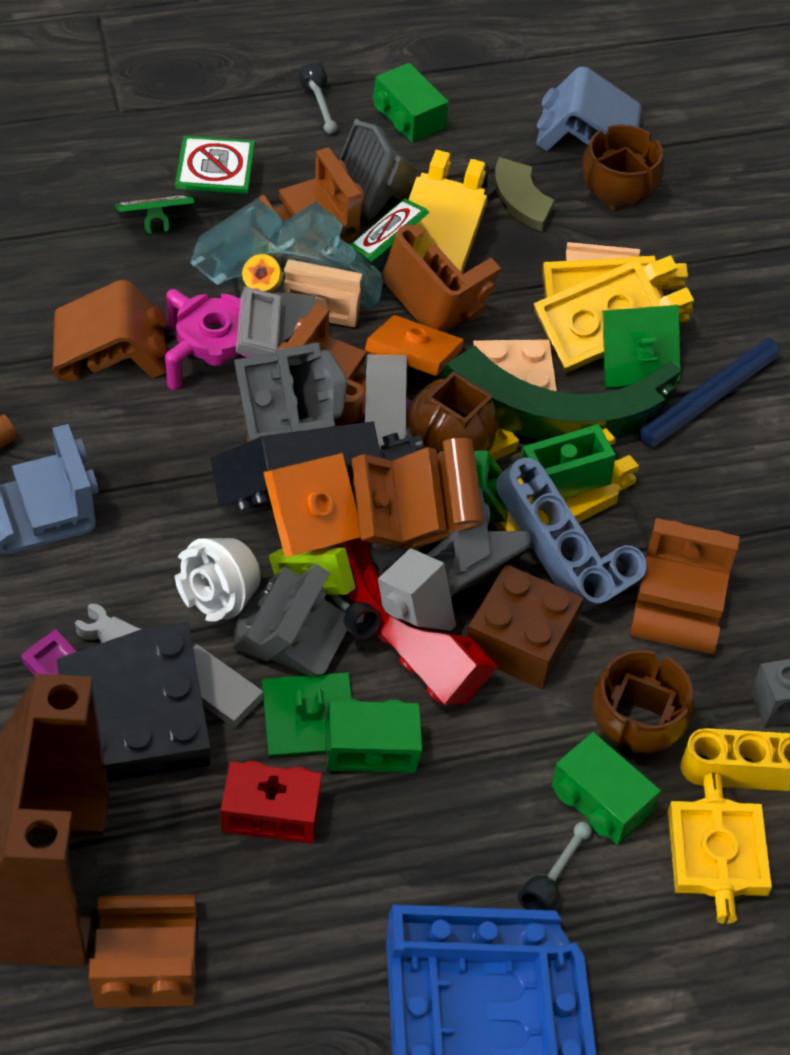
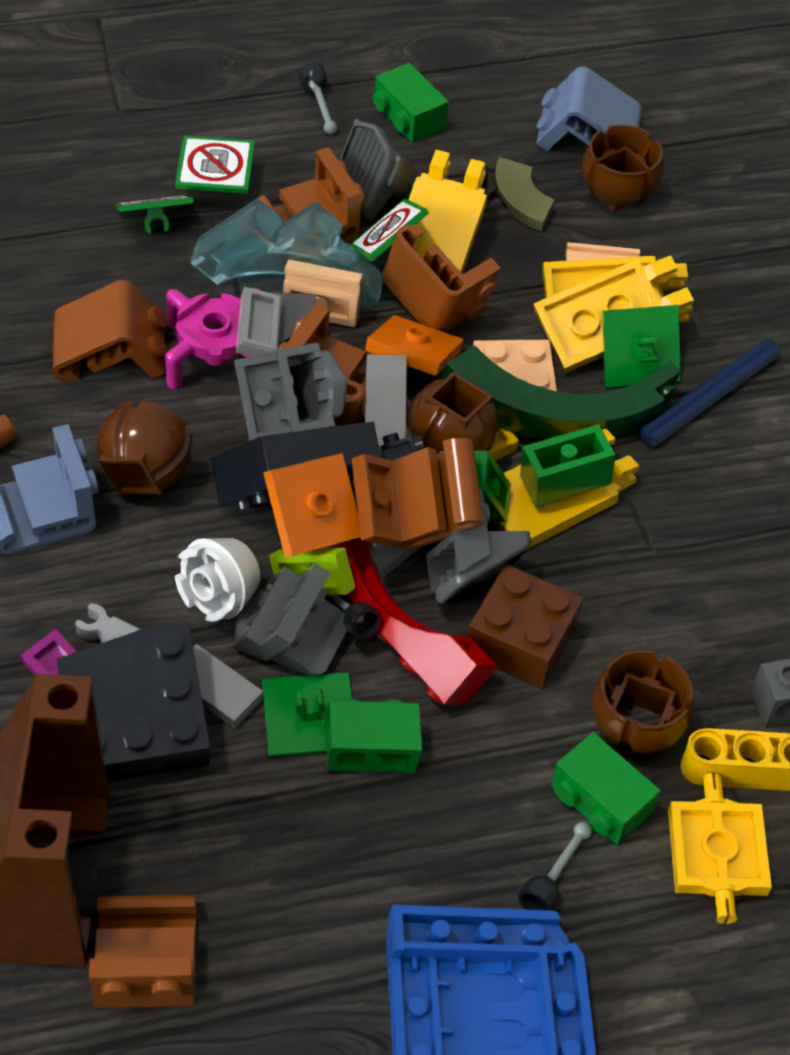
red brick [221,761,322,844] -> none
yellow tile [242,254,283,293] -> none
light grey slope [377,548,456,631] -> none
sand blue beam [496,458,647,612] -> none
dark orange piece [629,518,740,655] -> none
none -> reddish brown piece [97,400,193,494]

